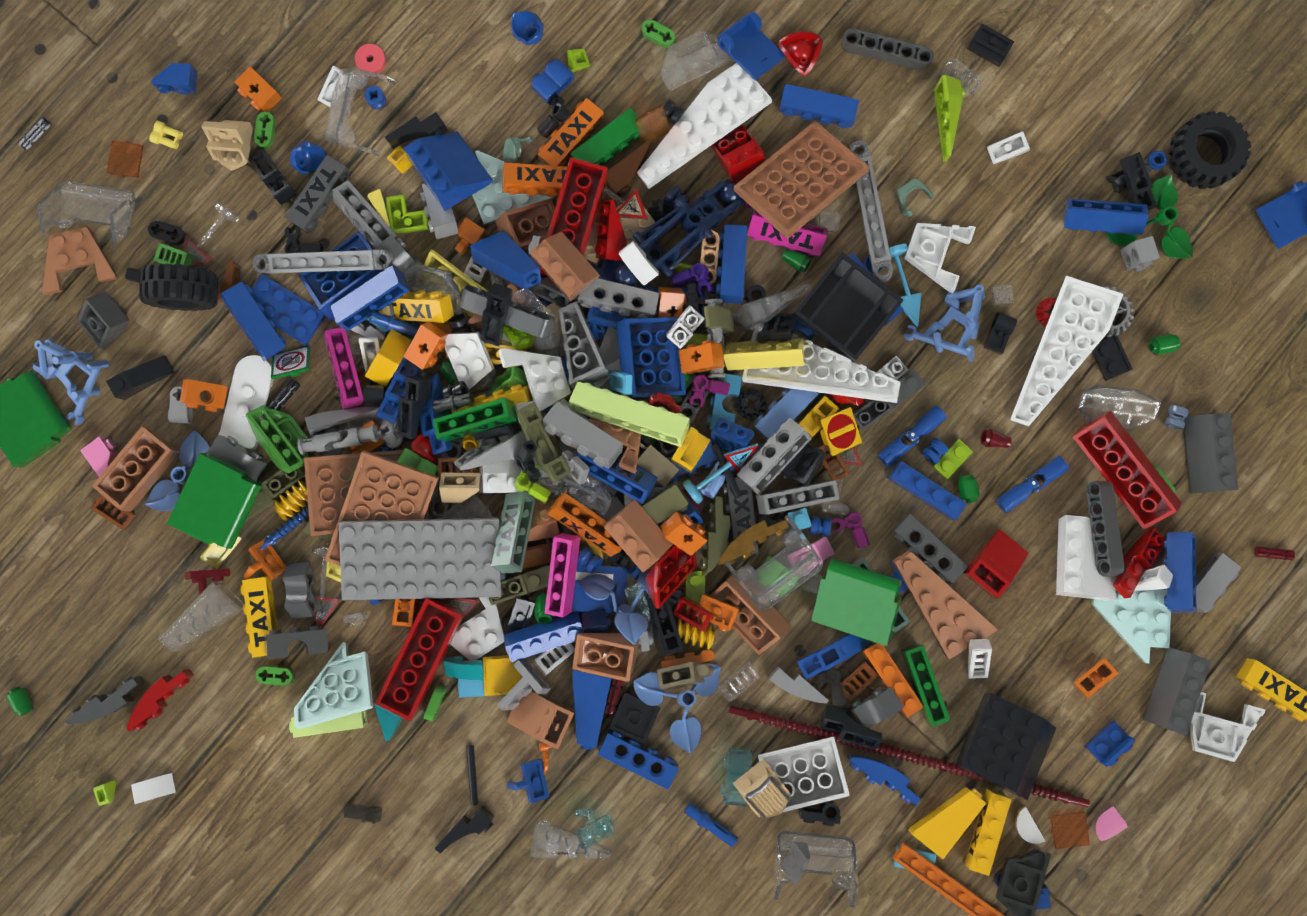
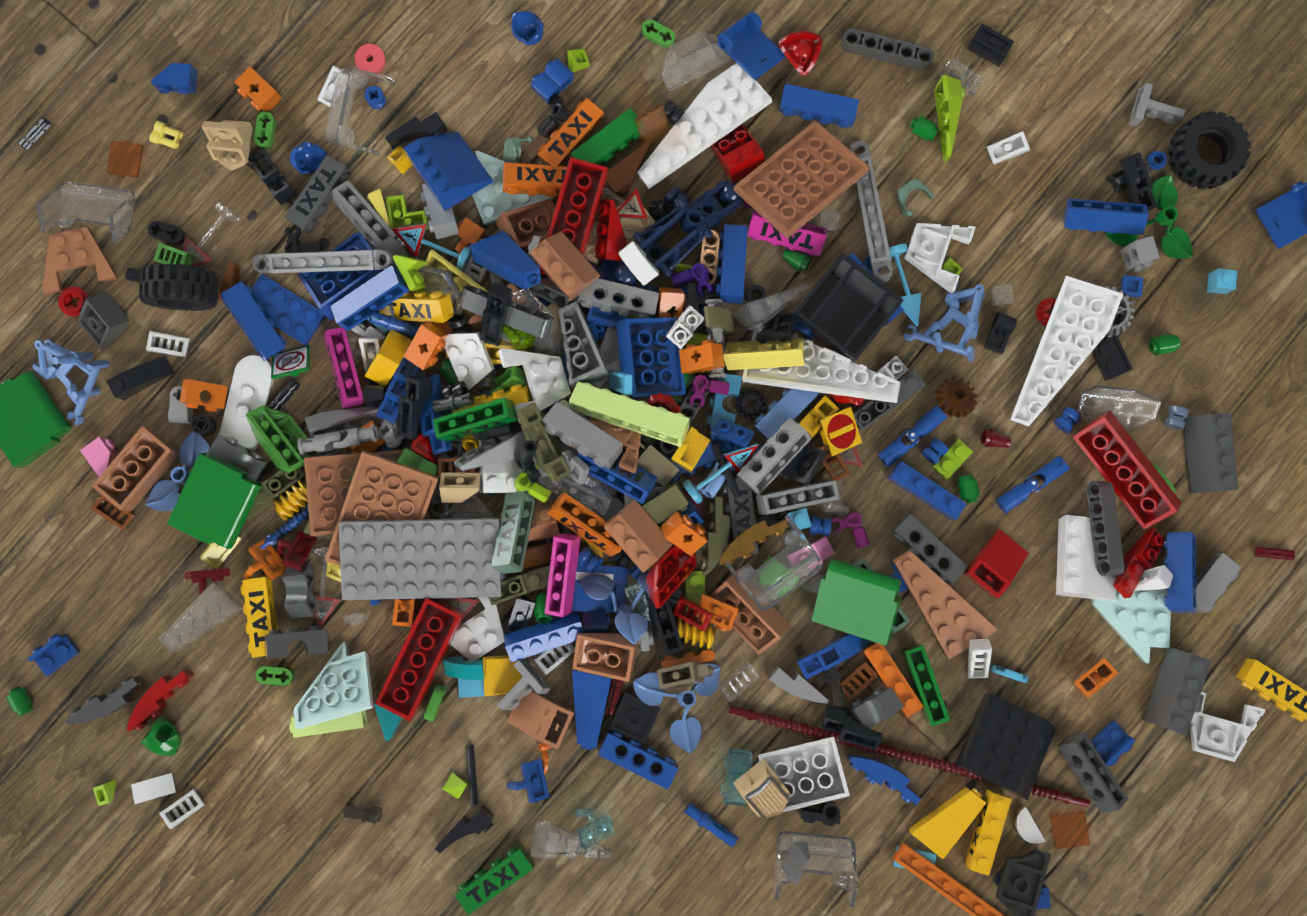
bright pink brick [1096,806,1127,841] -> none
none -> blue bracket [27,634,81,676]
none -> red gear [58,287,88,317]
none -> green piece [140,717,182,757]
none -> white slope [146,331,190,357]
none -> white slope [159,789,205,829]
none -> black wheel [191,415,217,436]
none -> dark red plate [276,530,318,571]
none -> medium azure piece [392,224,472,272]
none -> lime slope [393,255,428,291]
none -> lime slope [442,772,469,799]
none -> green brick [455,845,535,915]
none -> green brick [909,115,939,141]
none -> reddish brown gear [935,376,978,418]
none -> lime slope [941,257,963,275]
none -> medium azure tile [989,664,1029,684]
none -> blue wheel [1054,407,1082,434]
none -> dark grey brick [1058,732,1128,813]
none -> blue plate [1120,276,1143,298]
none -> light grey bracket [1129,83,1185,126]
none -> medium azure brick [1207,269,1237,294]

